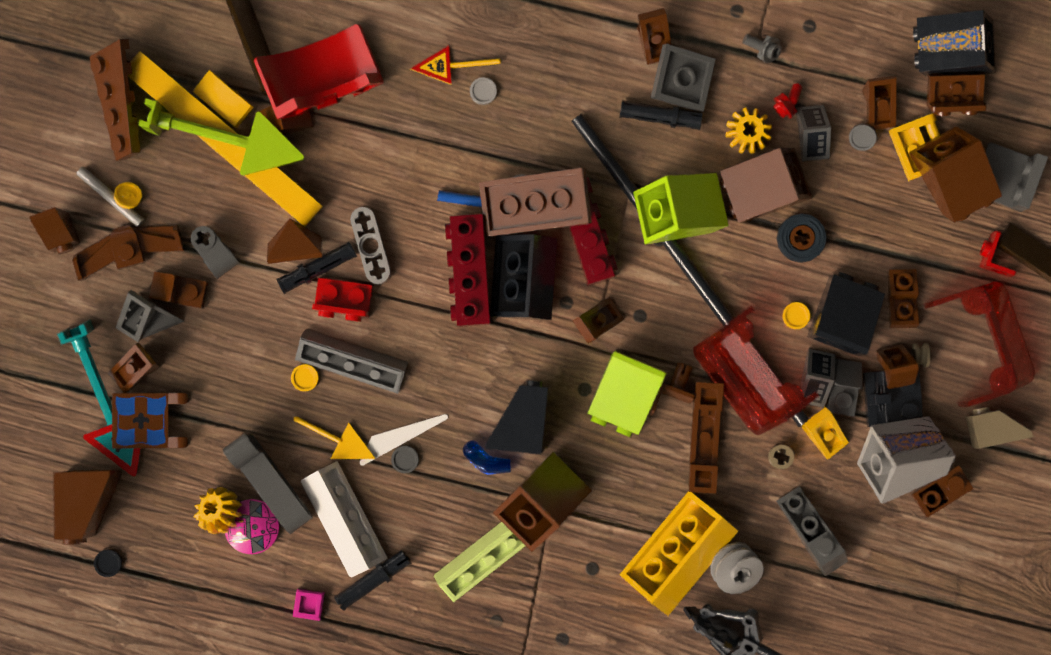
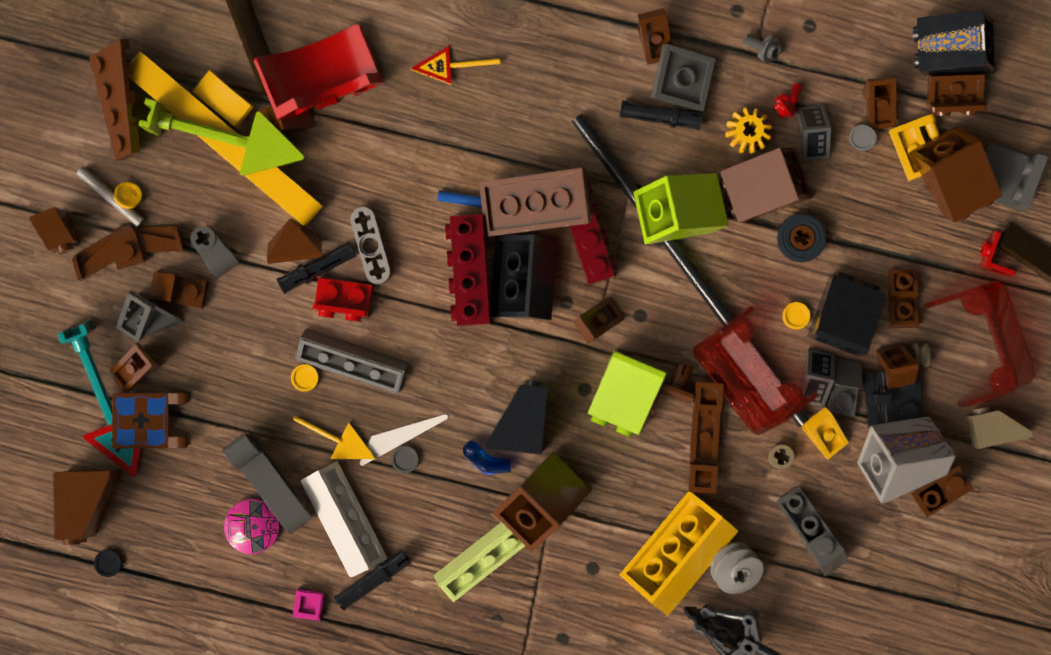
yellow gear [194,487,242,534] -> none
light grey piece [470,77,497,105] -> none

